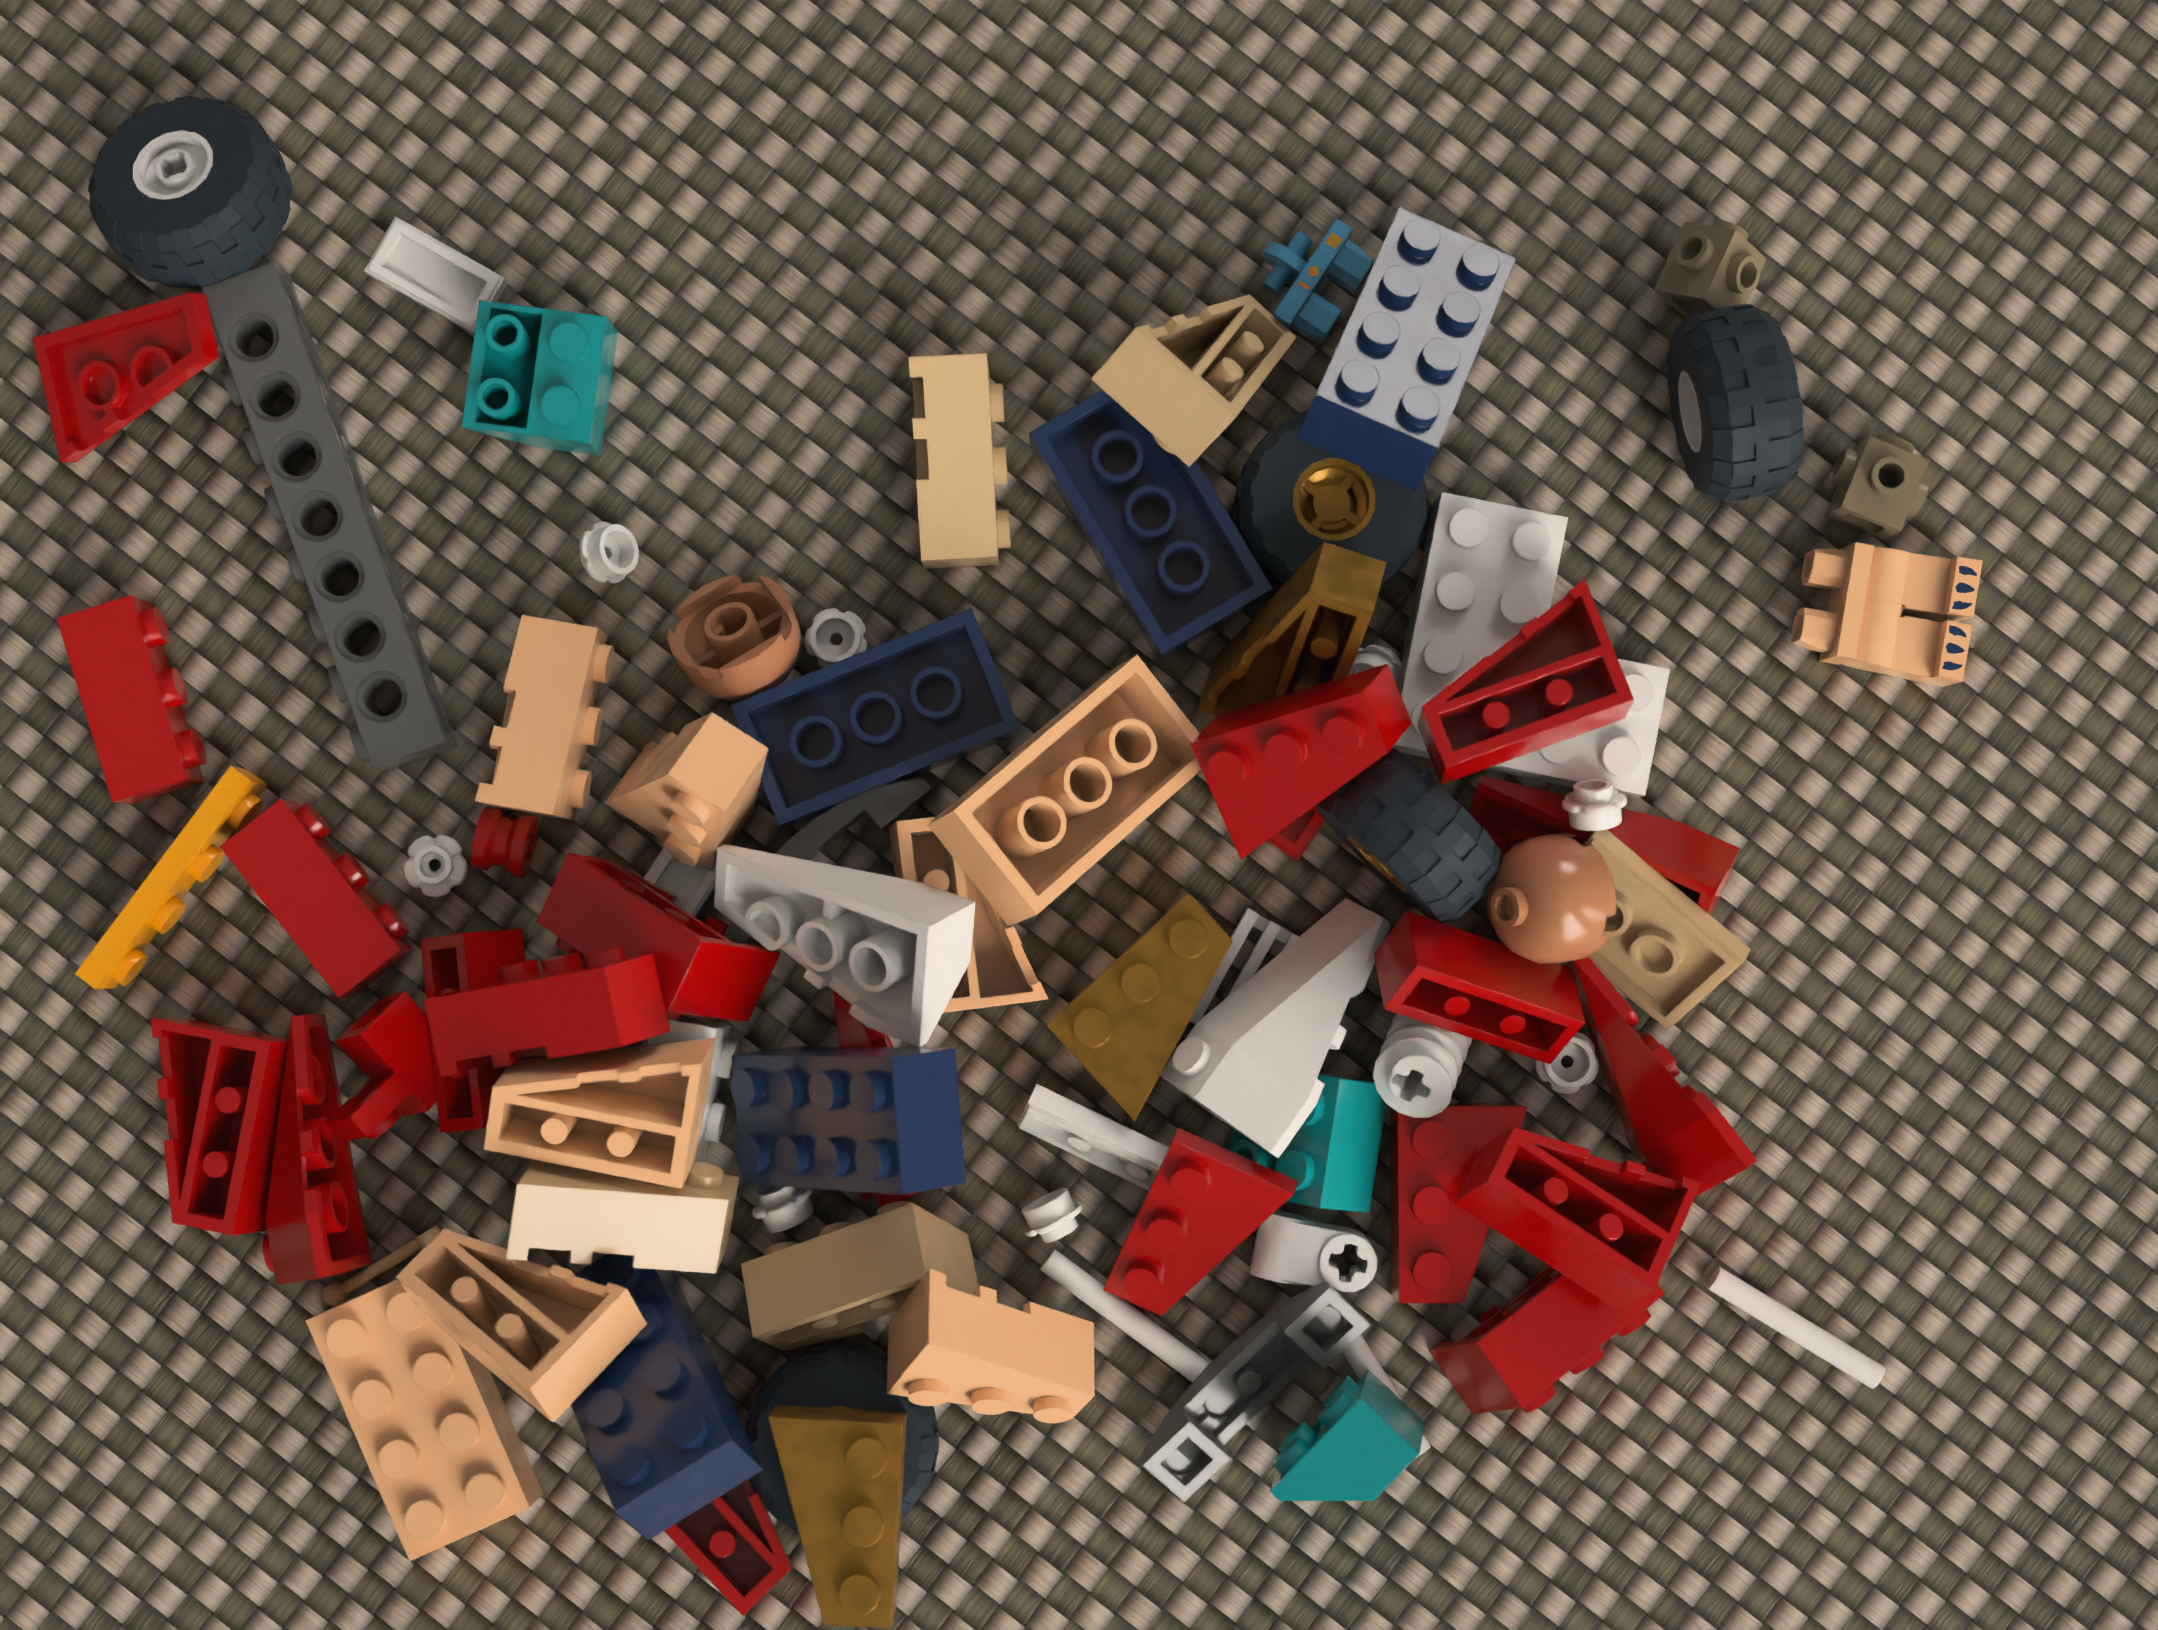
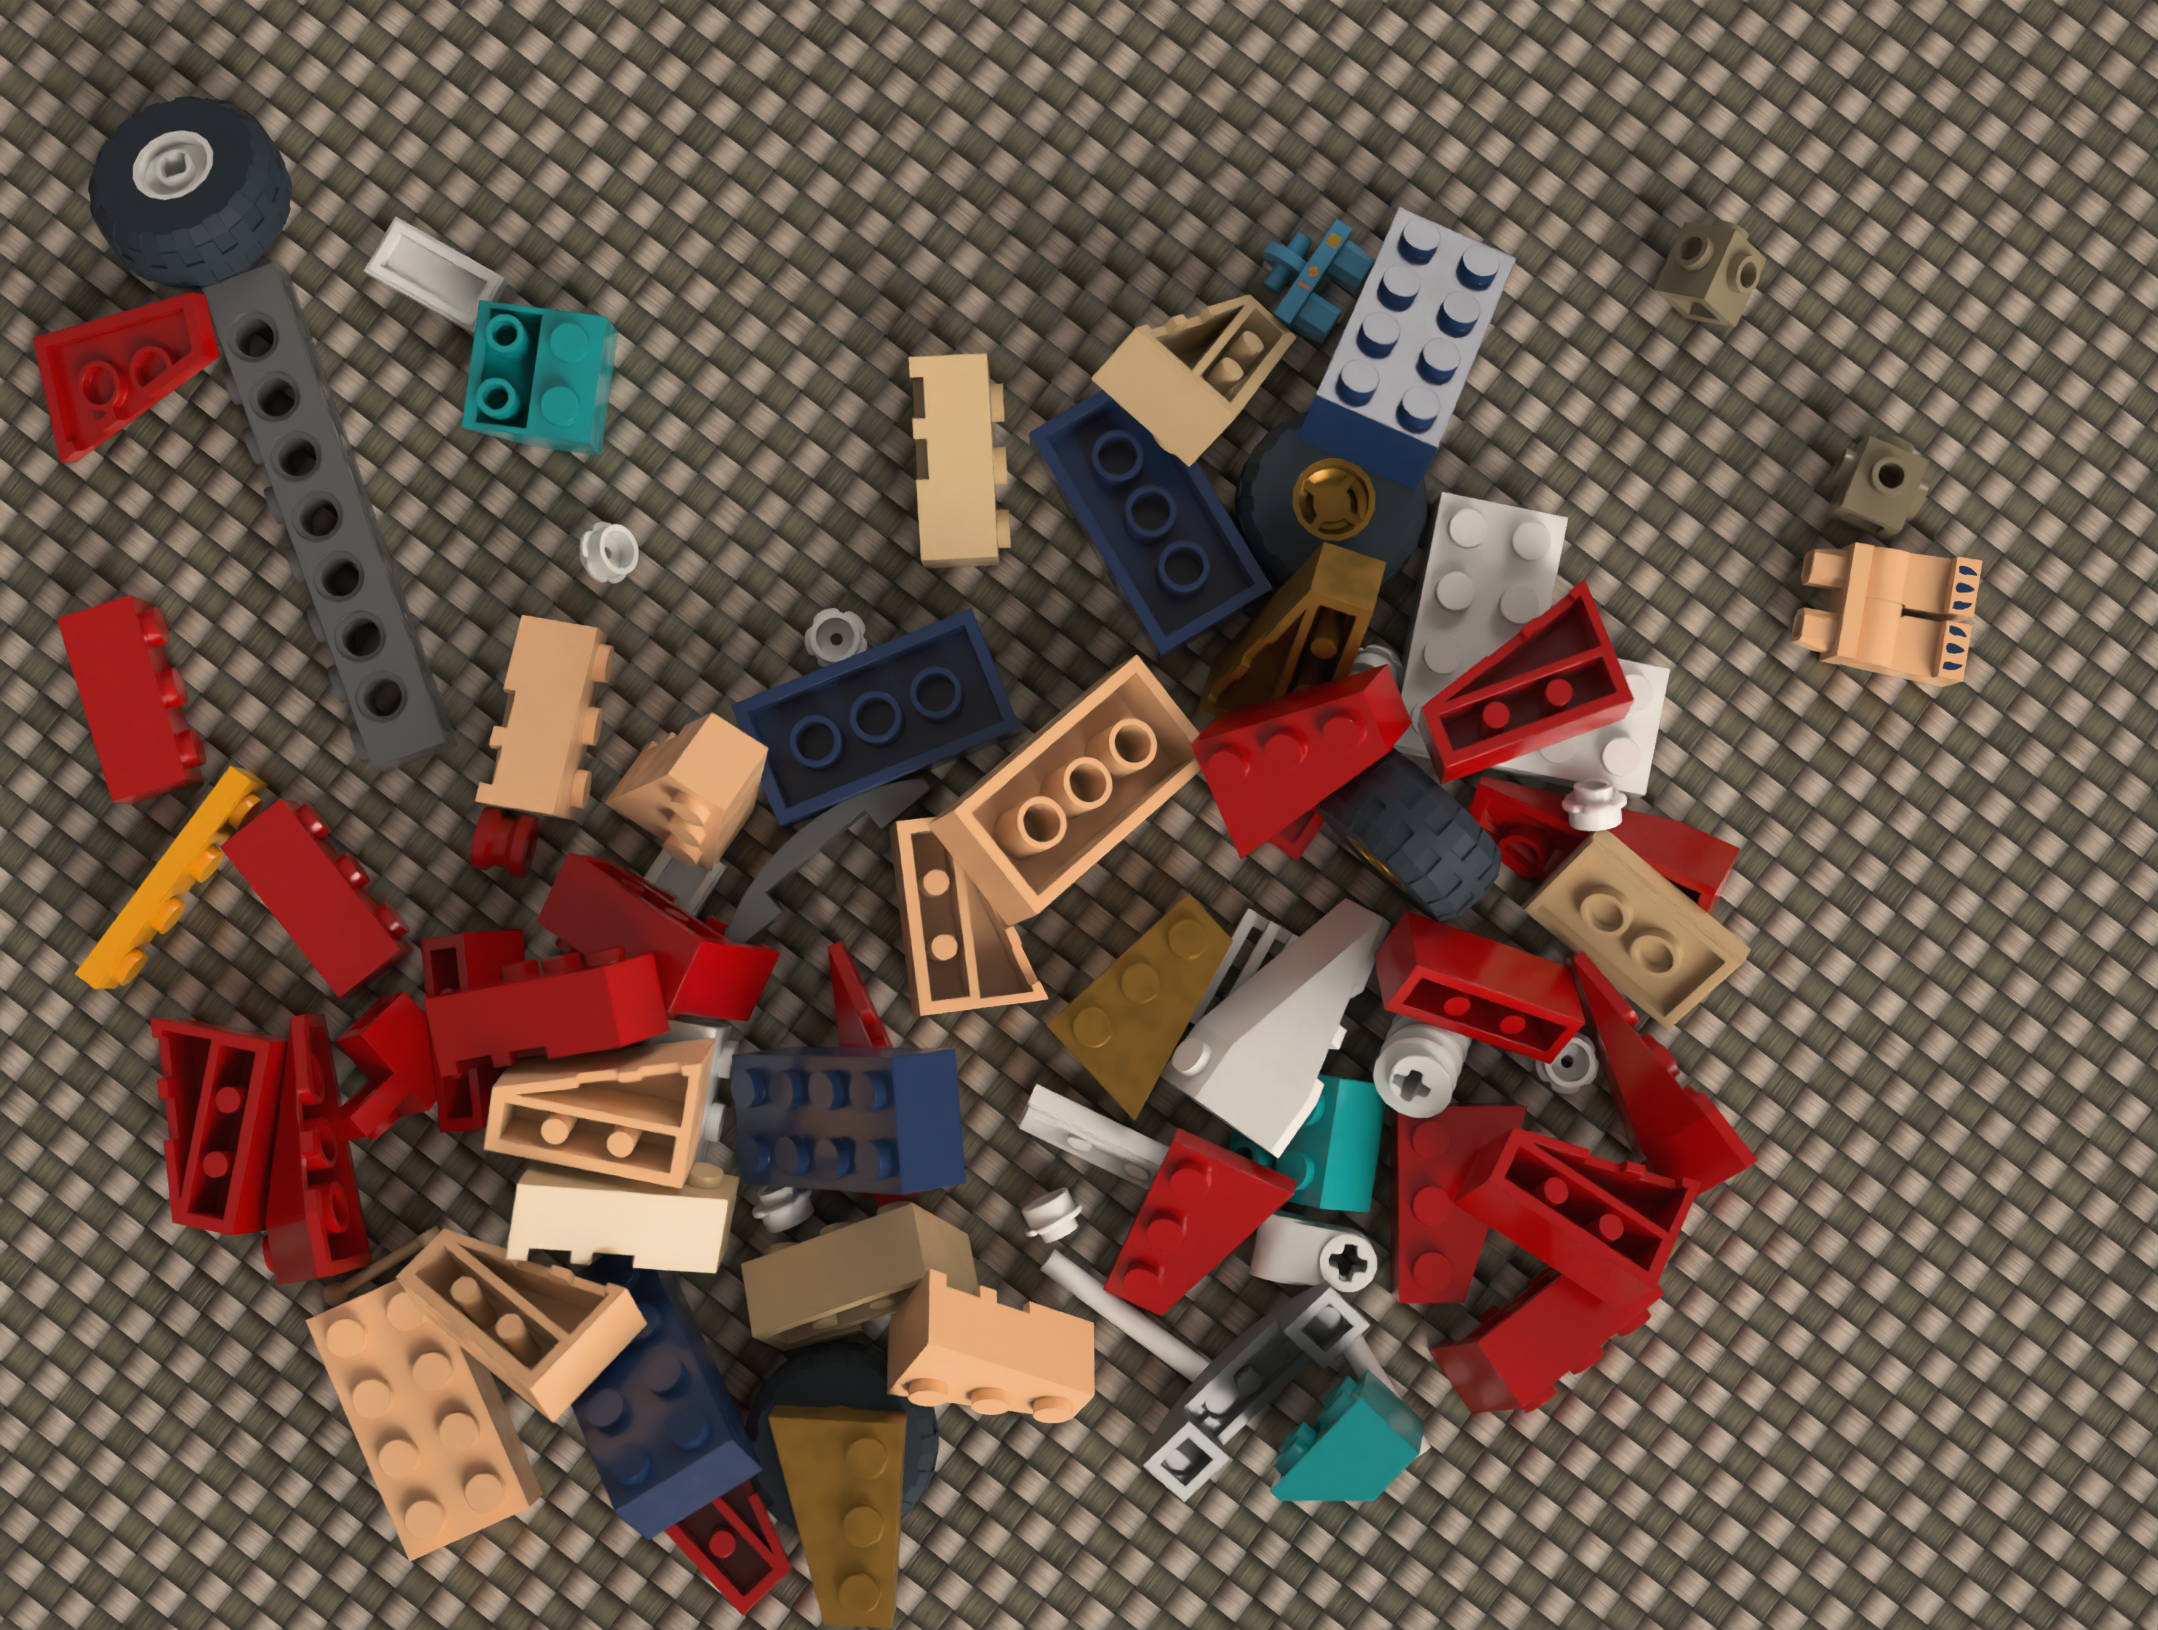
white plate [403,835,467,897] -> none
nougat cylinder [667,575,801,702] -> none
white wedge [714,844,975,1047] -> none
nougat cylinder [1485,832,1617,963] -> none
black wheel [1667,304,1804,503] -> none
white bar [1706,1267,1886,1389] -> none

